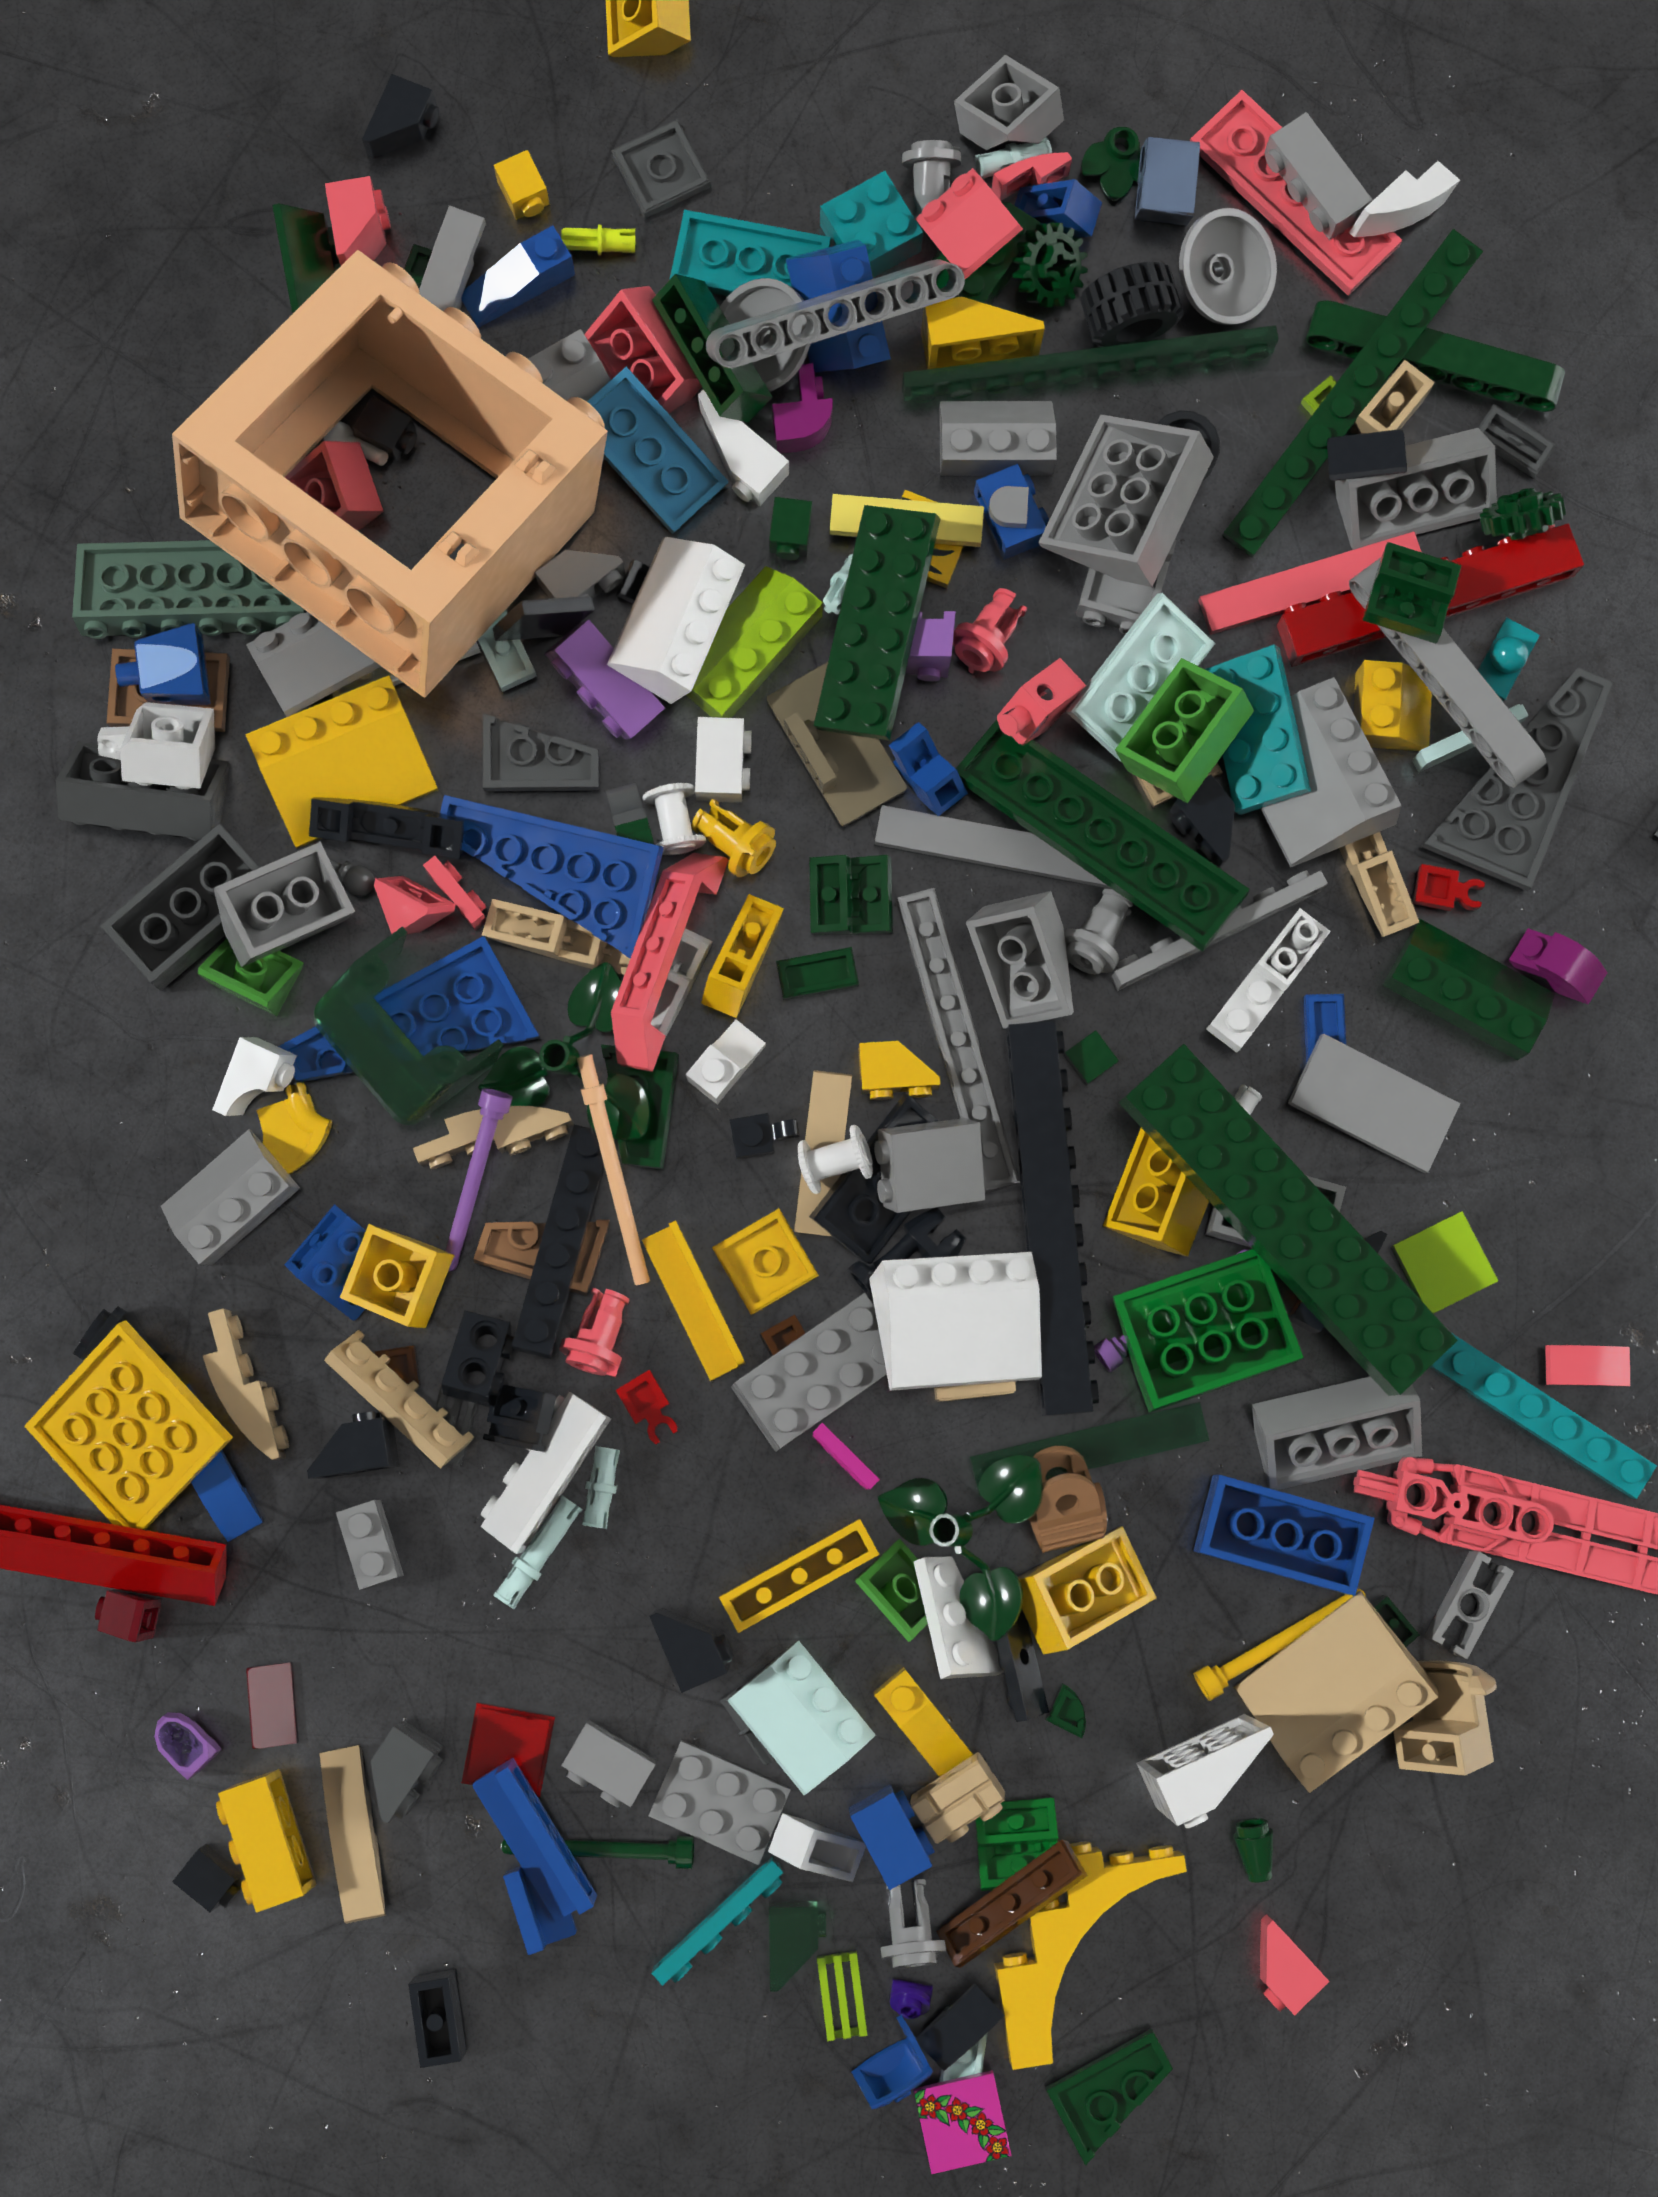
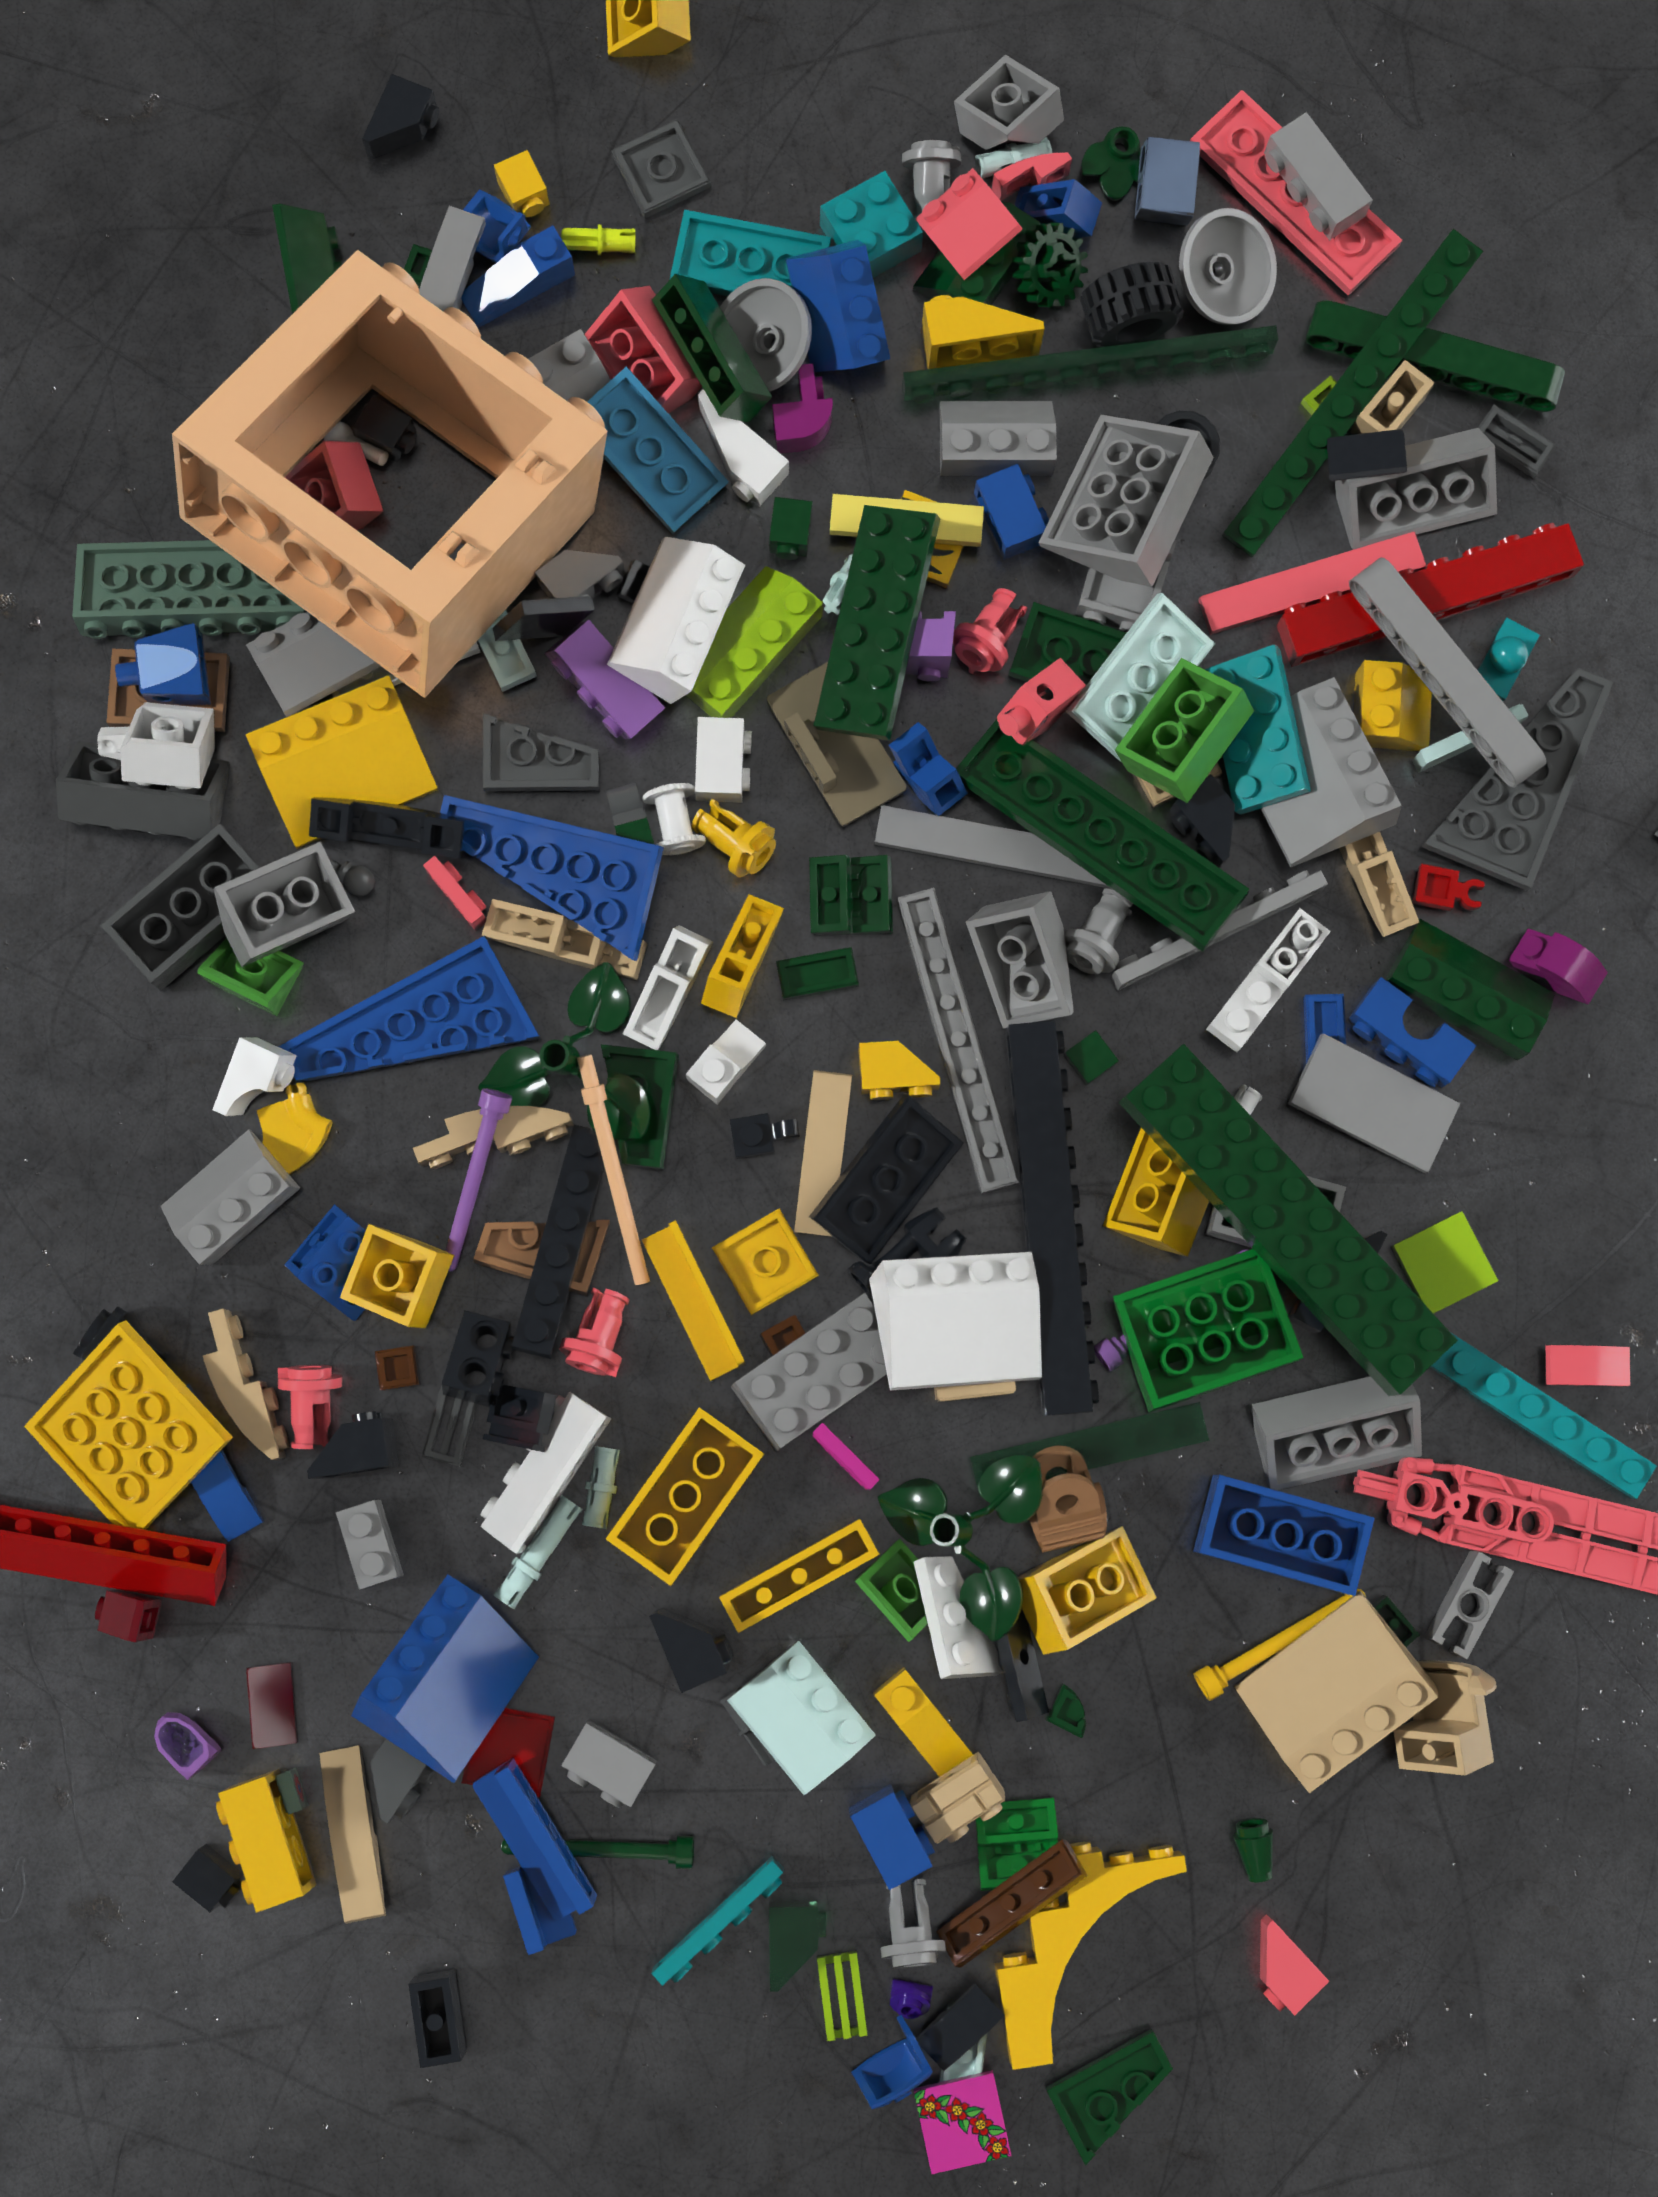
clear green windscreen [313,926,503,1125] -> none
tan hinge [324,1330,475,1469] -> none
coral slope [325,176,391,266] -> none
coral slope [374,876,456,936] -> none
coral slope [611,853,729,1072] -> none
red plate [616,1370,678,1445] -> none
light grey plate [648,1739,791,1865] -> none
light grey beam [706,259,965,368] -> none
white slope [768,1813,866,1882] -> none
white hose [798,1125,873,1194] -> none
light grey brick [874,1118,985,1213] -> none
light grey tile [989,486,1029,528] -> none
white slope [1136,1714,1274,1828] -> none
white slope [1349,161,1460,238] -> none
dark green slope [1362,542,1462,644] -> none
dark green gear [1479,488,1566,540] -> none
none -> sand green tile [275,1767,309,1815]
none -> coral piece [278,1365,342,1449]
none -> blue slope [351,1574,539,1783]
none -> blue piece [463,189,531,263]
none -> yellow brick [606,1407,765,1586]
none -> dark green plate [1008,602,1126,698]
none -> blue arch [1347,977,1477,1088]

